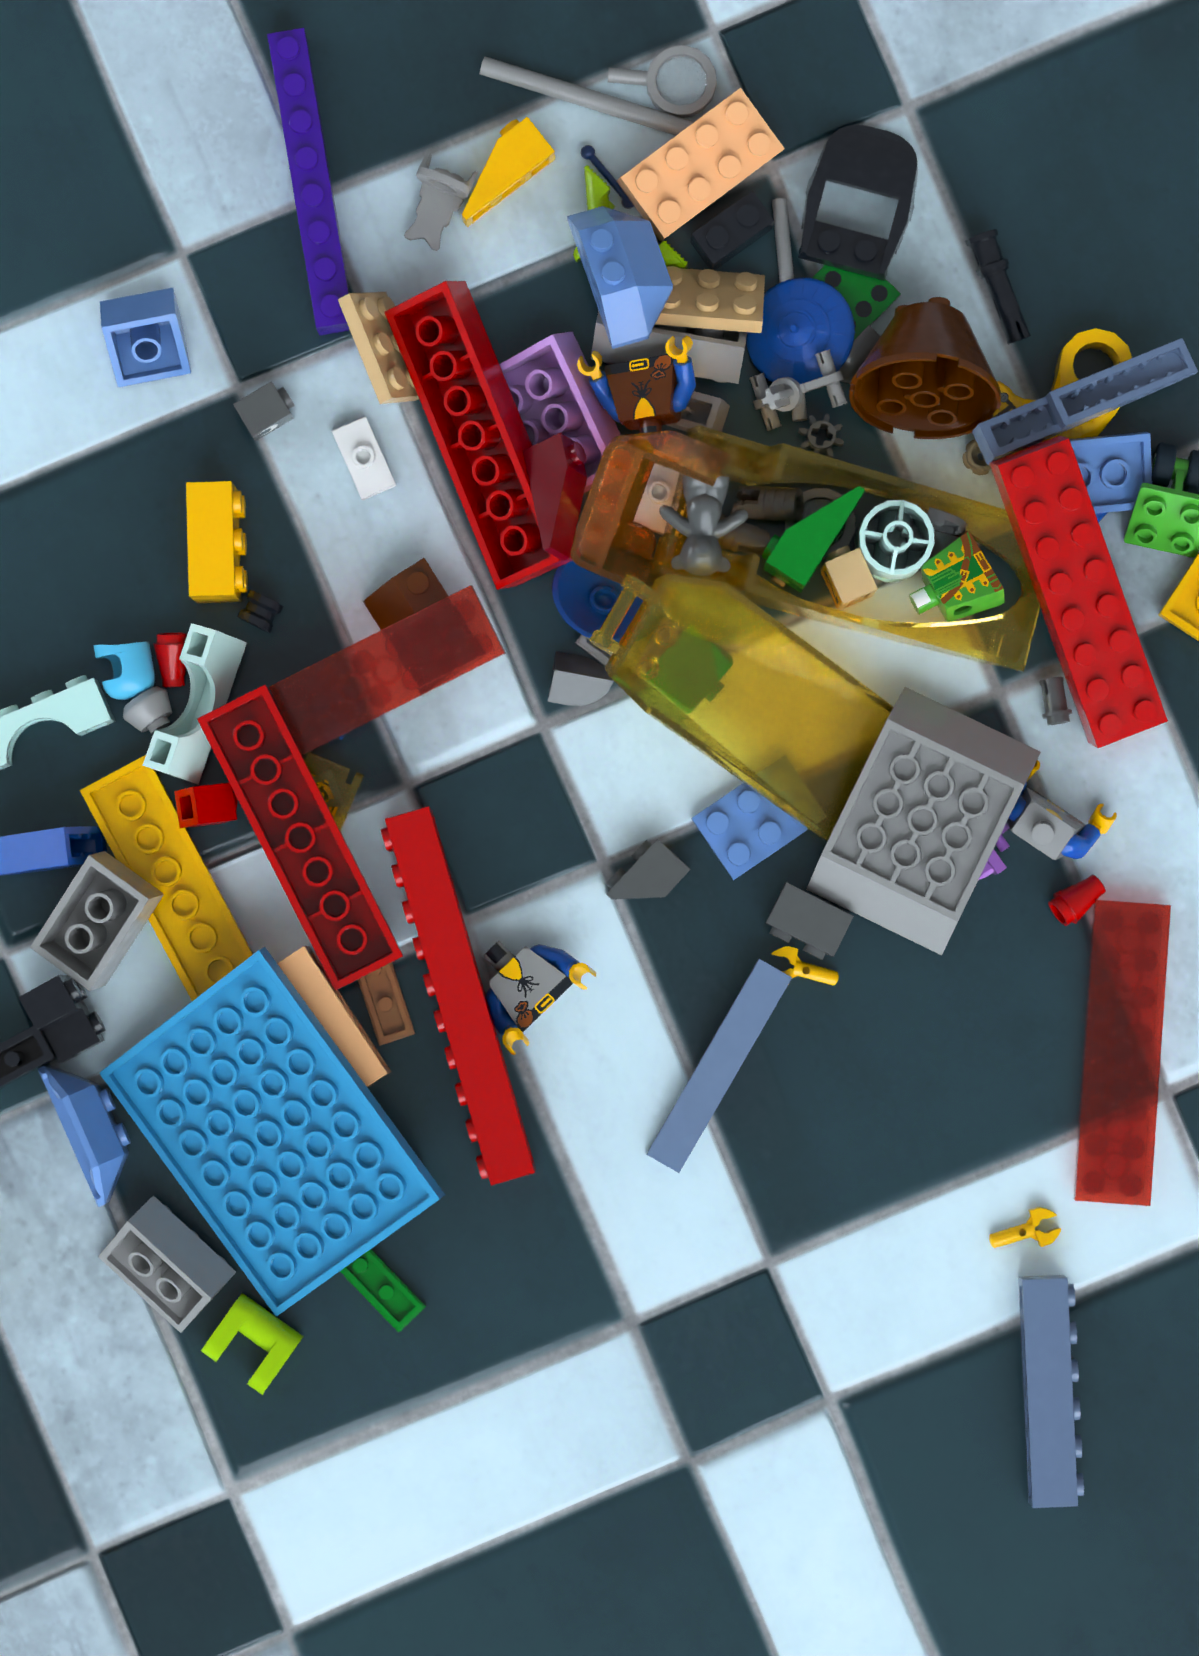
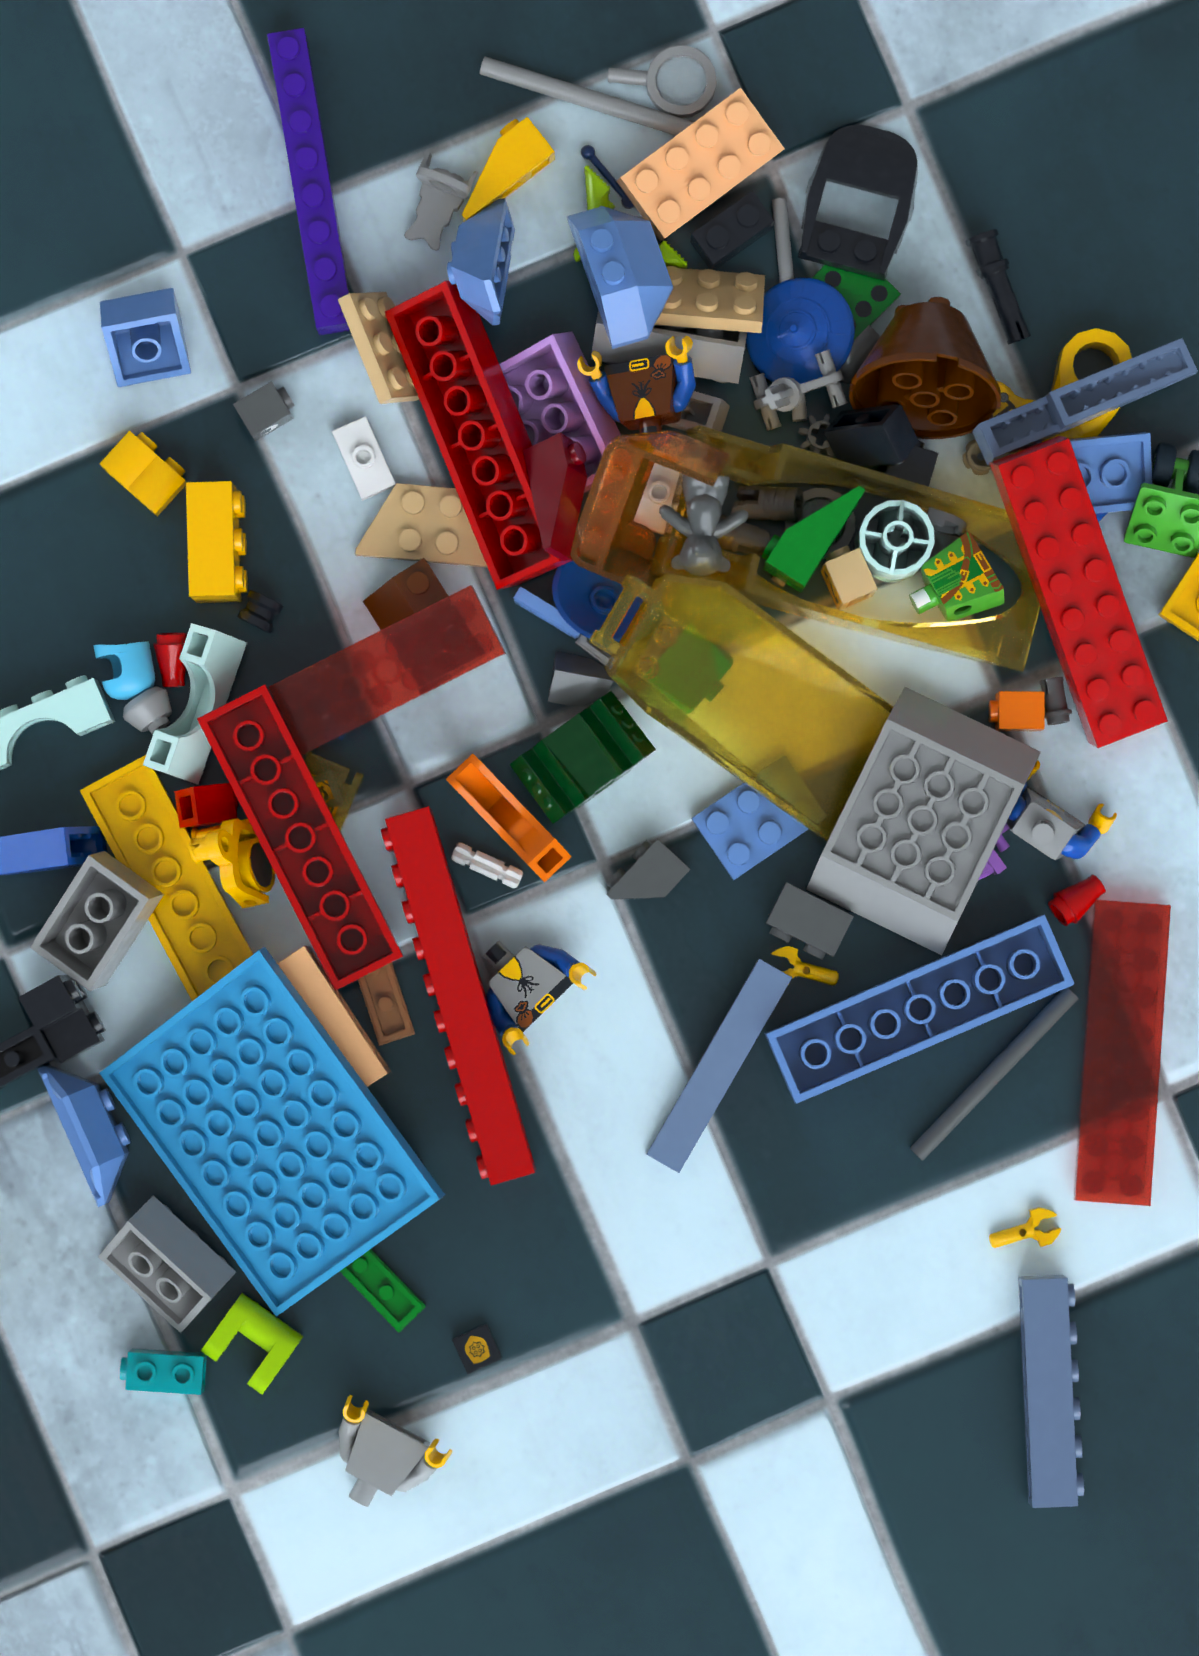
none -> yellow brick [99,431,186,517]
none -> teal brick [120,1348,207,1395]
none -> yellow piece [189,818,275,909]
none -> light grey torso [338,1395,452,1507]
none -> tan wing [355,483,488,568]
none -> orange arch [446,753,572,882]
none -> medium blue wedge [447,198,515,326]
none -> white axle [451,843,523,888]
none -> black tile [452,1323,502,1374]
none -> dark green slope [509,691,656,824]
none -> medium blue tile [513,587,581,640]
none -> medium blue brick [764,915,1075,1104]
none -> black brick [824,404,919,470]
none -> black brick [878,441,939,493]
none -> dark grey piece [910,987,1079,1161]
none -> orange brick [989,691,1045,731]

